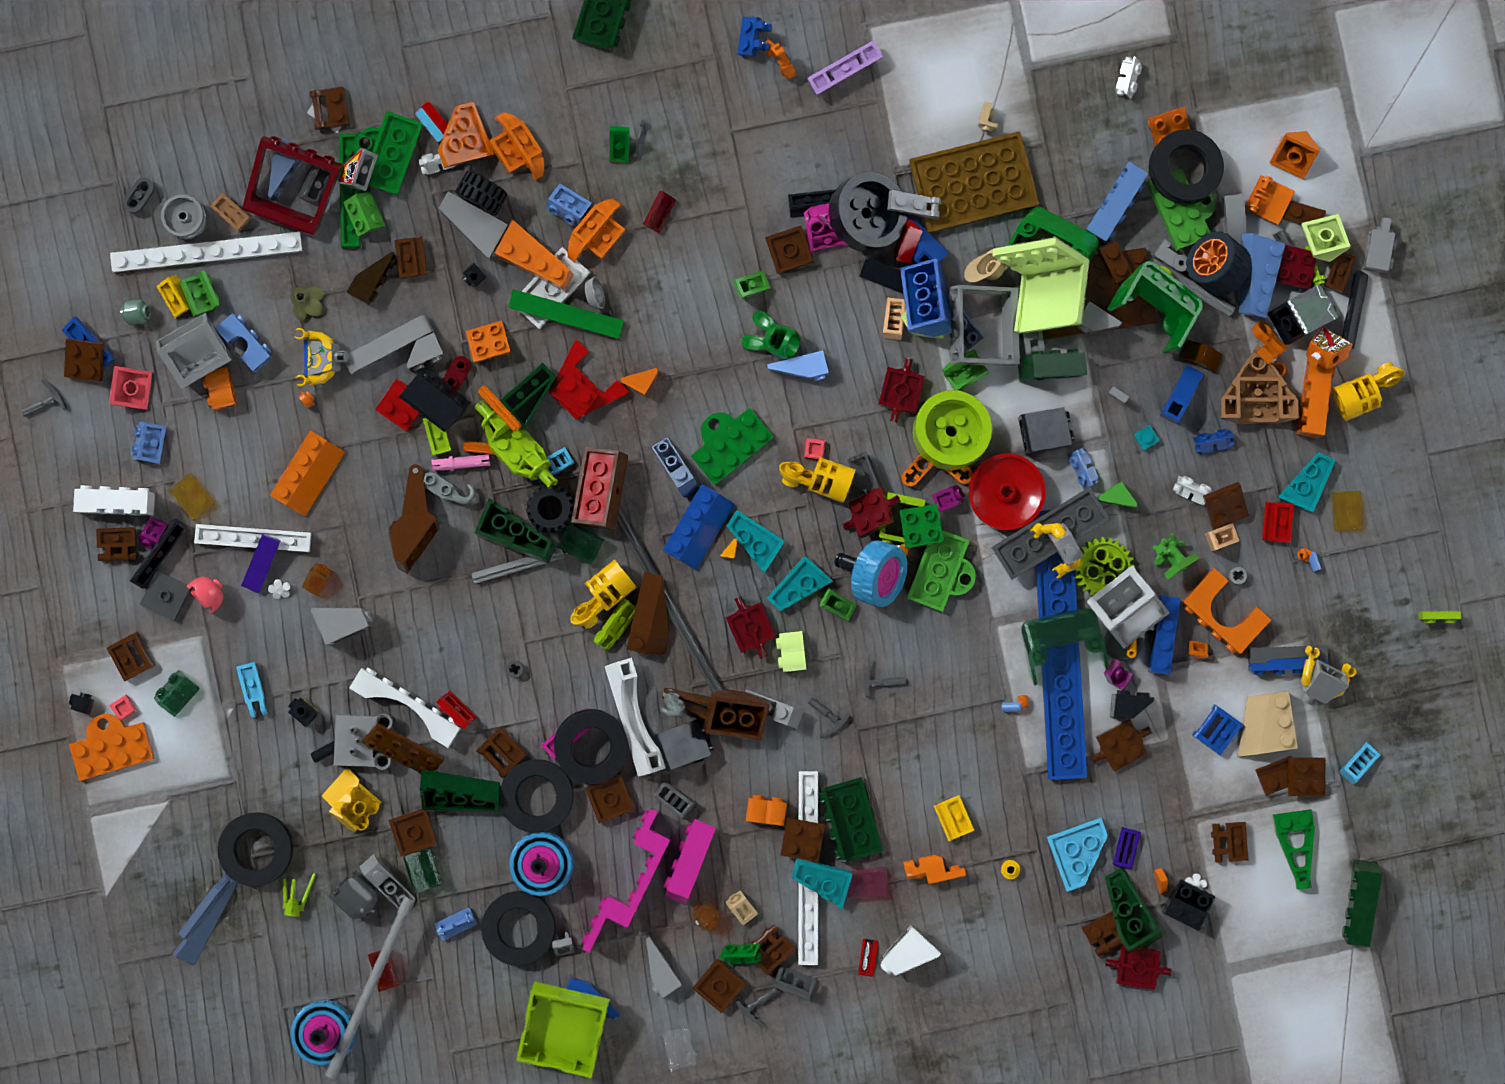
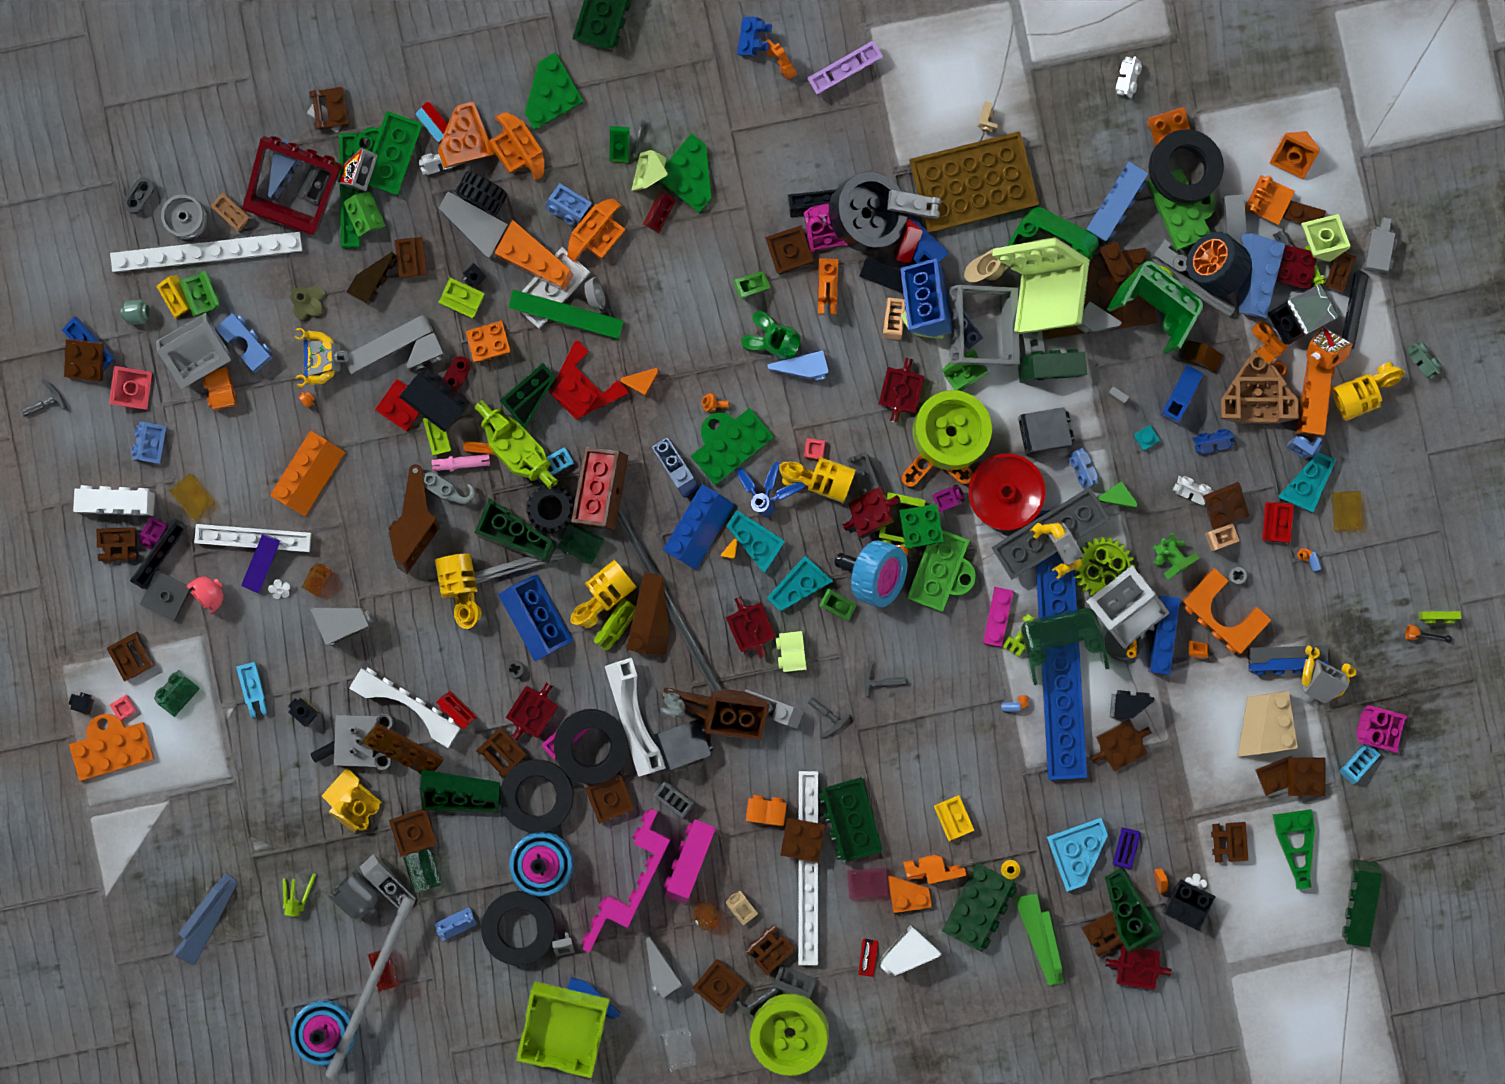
black tyre [218,812,293,887] -> none
orange axle [478,385,521,432] -> none
green hinge [719,944,762,965] -> none
teal wing [791,858,853,909] -> none
magenta bracket [1104,658,1134,690] -> none
blue plate [1192,704,1243,756] -> none
none -> yellow cylinder [435,553,482,629]
none -> lime plate [438,278,485,319]
none -> blue slope [498,574,573,662]
none -> dark red plate [505,682,558,742]
none -> green plate [524,52,584,131]
none -> yellowish green slope [632,150,668,191]
none -> green plate [659,133,711,214]
none -> orange plate [702,393,730,412]
none -> blue plant [737,462,805,516]
none -> lime brick [750,994,829,1076]
none -> orange plate [818,258,838,316]
none -> orange wing [888,876,932,913]
none -> dark green bracket [942,863,1017,952]
none -> dark pink plate [983,587,1013,647]
none -> lime hinge [1002,613,1037,657]
none -> bright green wedge [1014,893,1064,986]
none -> medium blue bracket [1285,436,1322,459]
none -> dark pink slope [1356,705,1407,753]
none -> hinge [1405,625,1452,643]
none -> sand green hinge [1406,340,1442,379]

